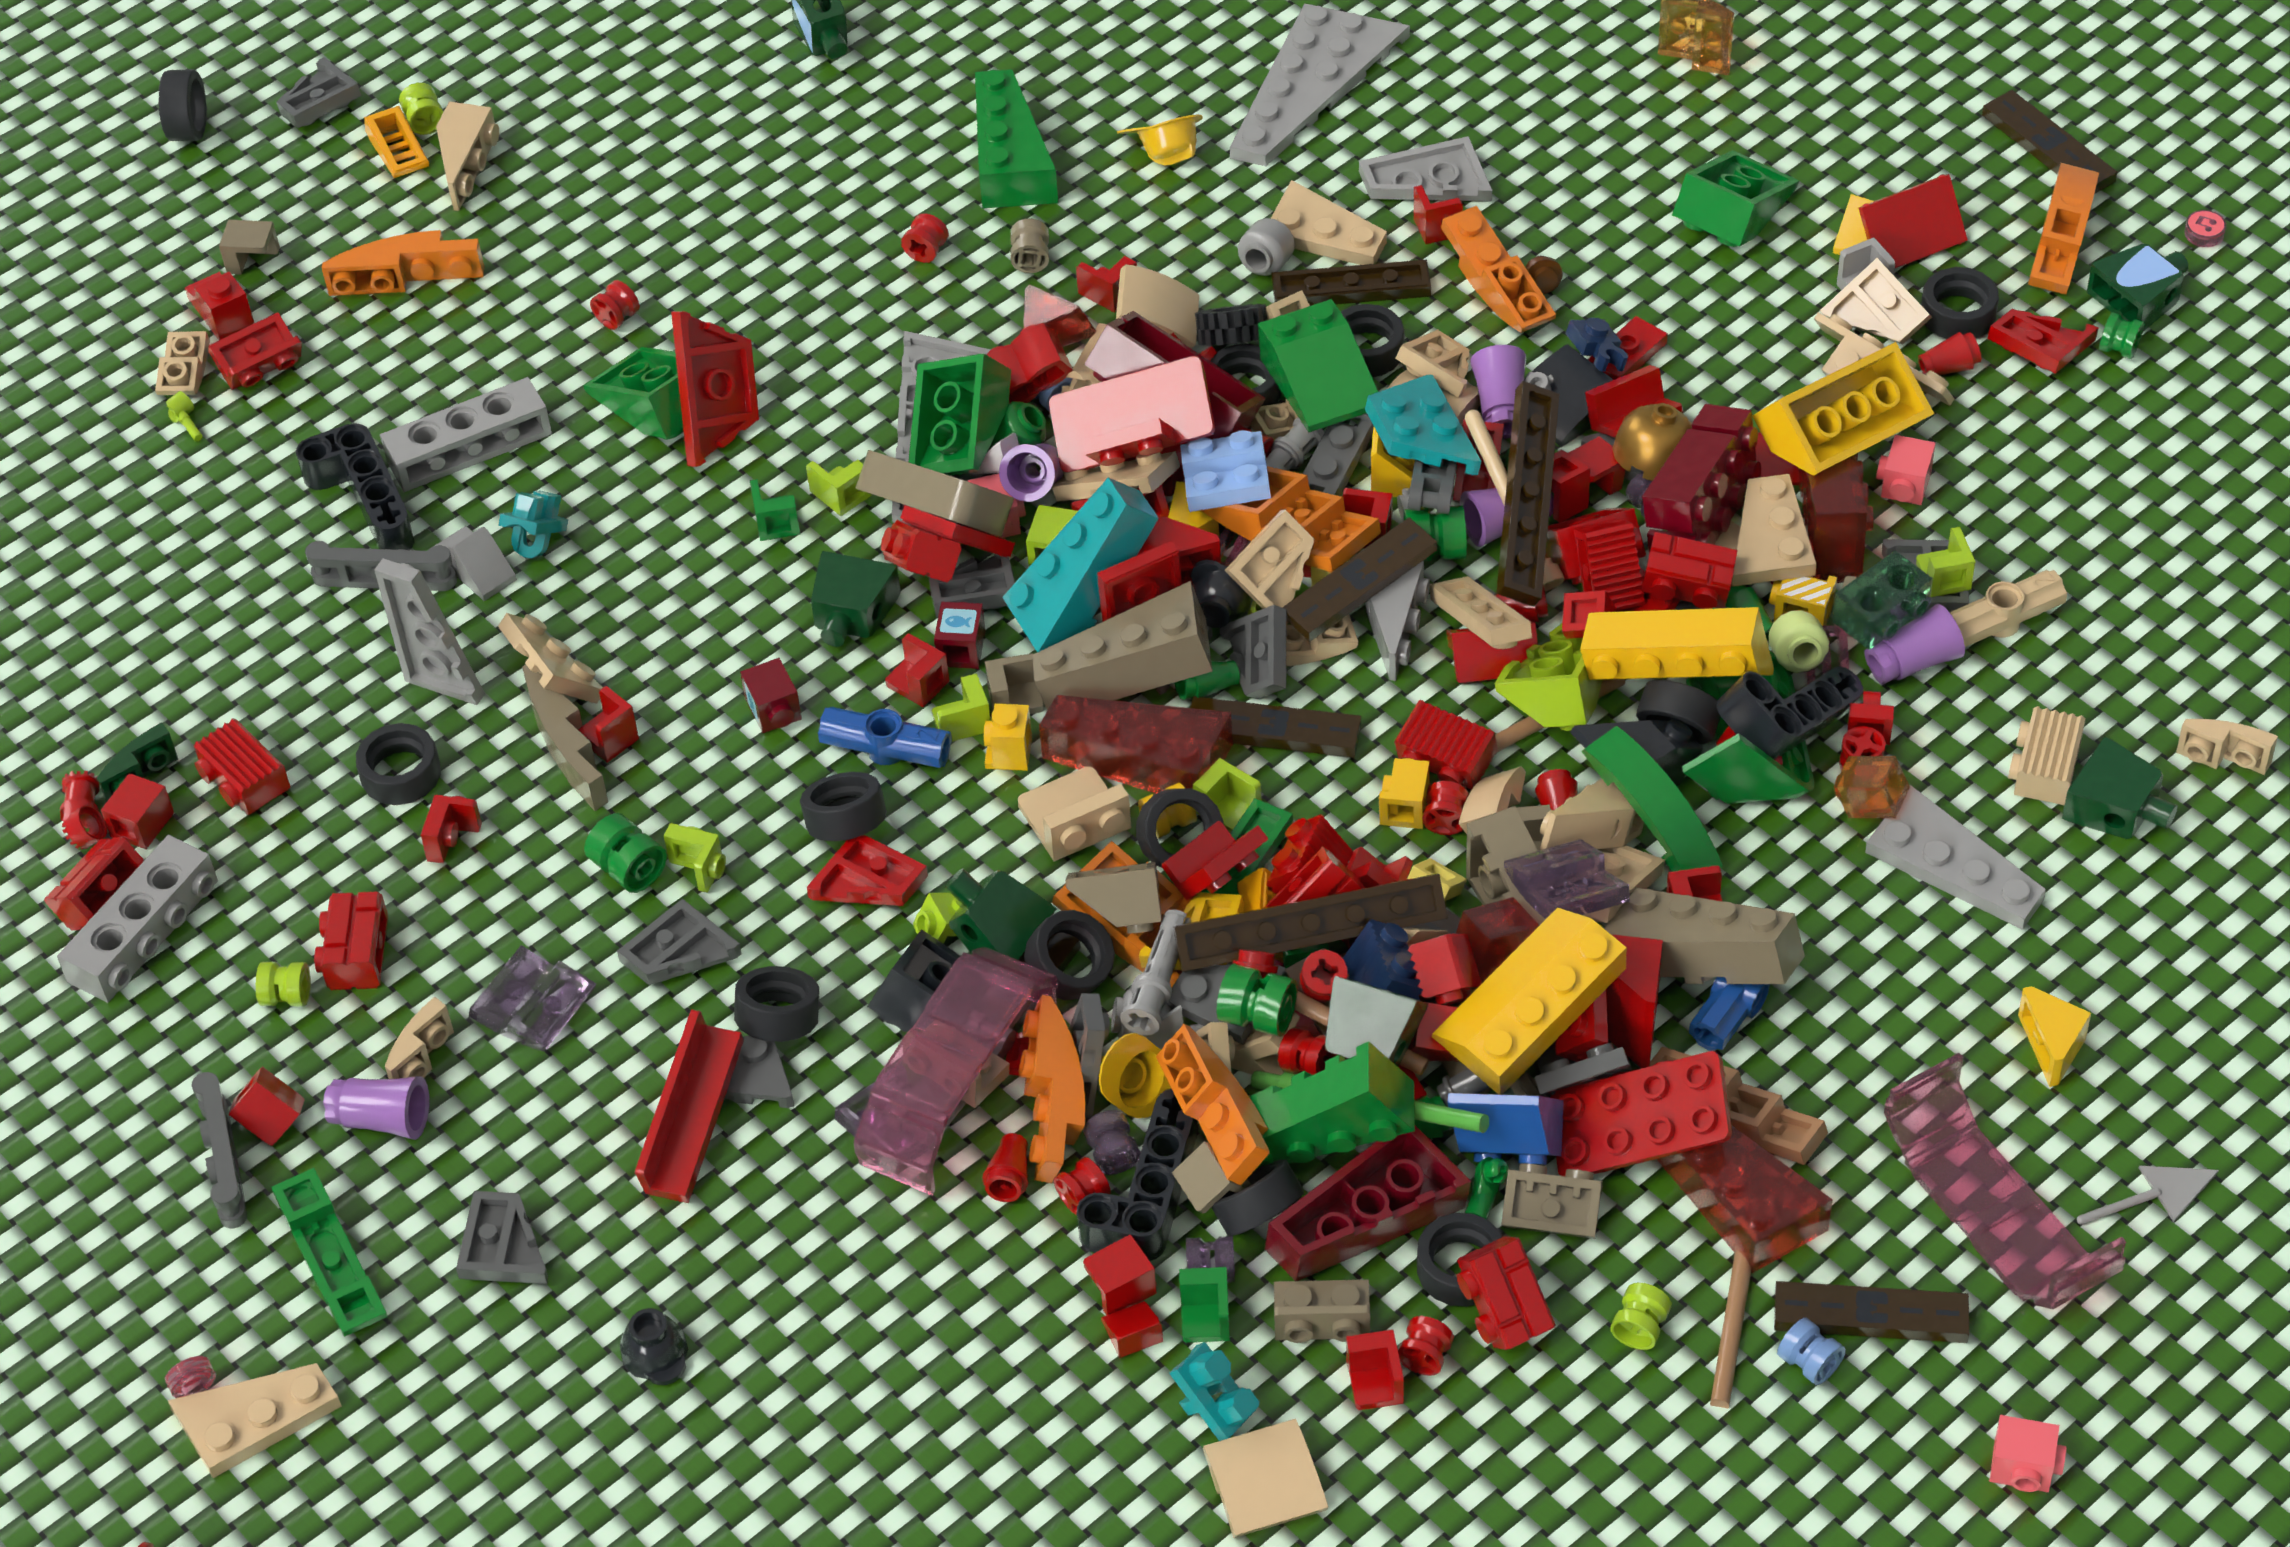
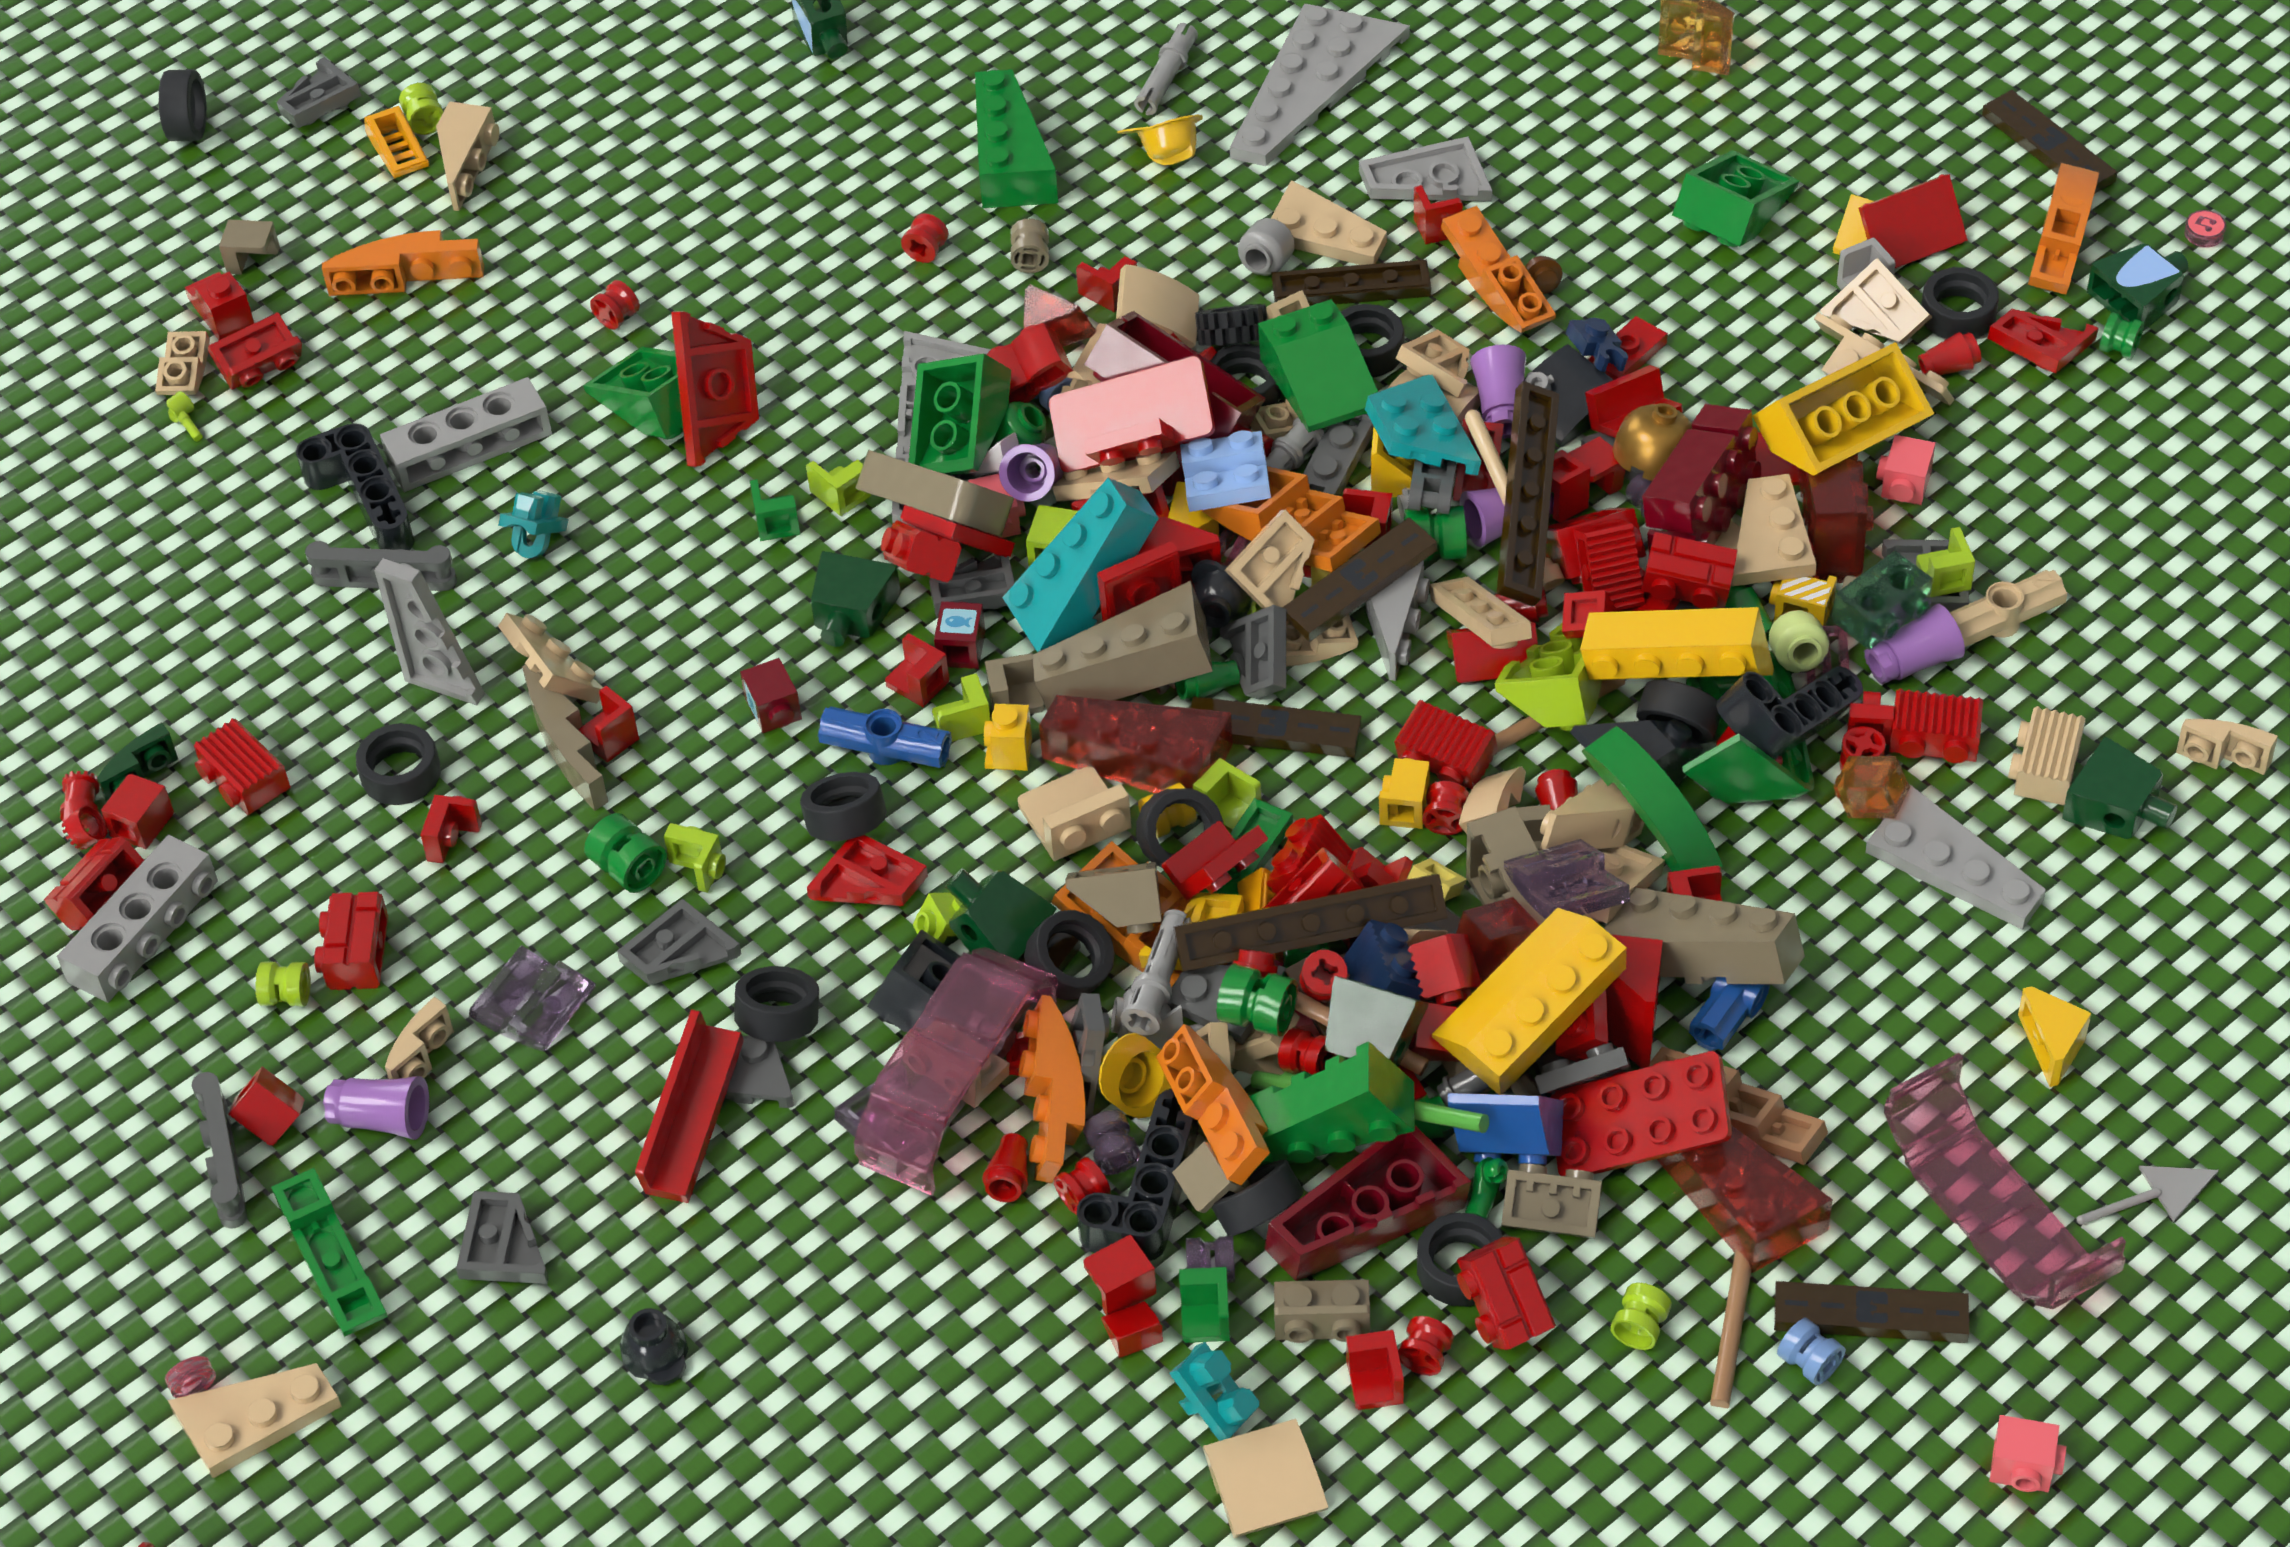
light grey slope [433,526,517,601] -> none
none -> light grey pin [1134,23,1198,115]
none -> red brick [1889,688,1983,763]

